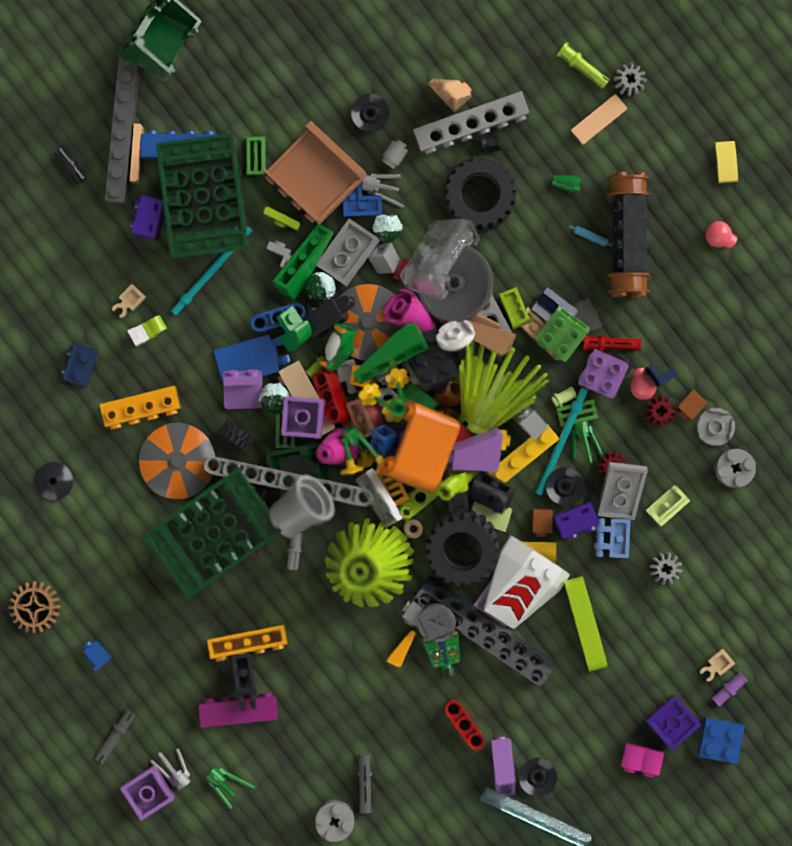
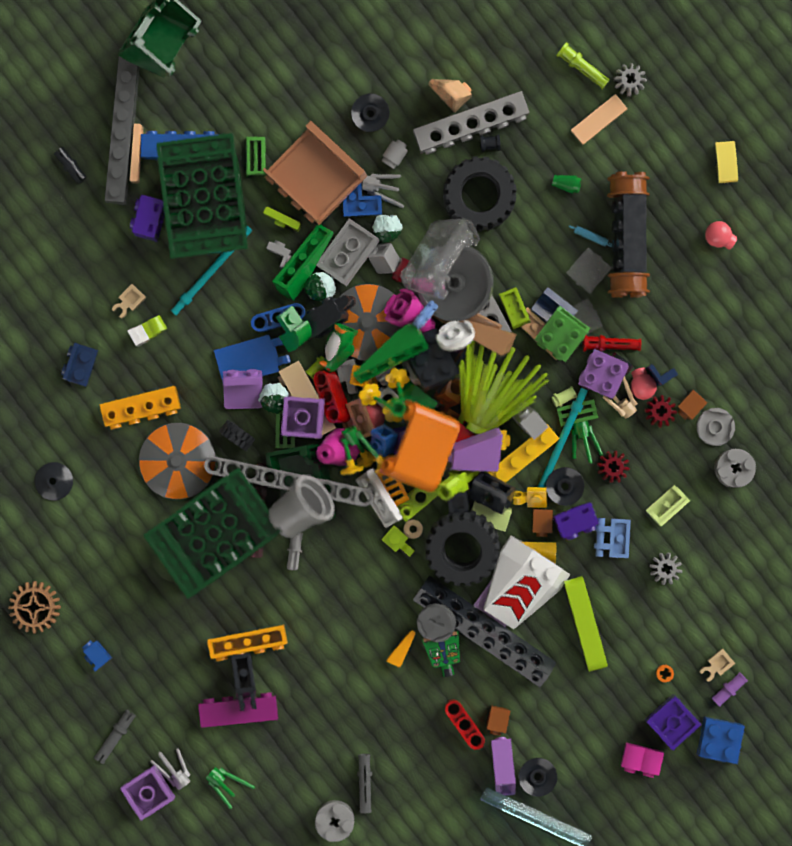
lime plant [325,518,414,607] -> none
light grey brick [402,600,424,627] -> none
light grey plate [596,462,648,520] -> none
none -> medium blue axle [413,301,438,329]
none -> dark orange brick [486,705,510,736]
none -> yellow plate [513,487,547,508]
none -> clear piece [566,248,612,293]
none -> tan plant [603,376,638,419]
none -> orange bush [656,665,674,682]

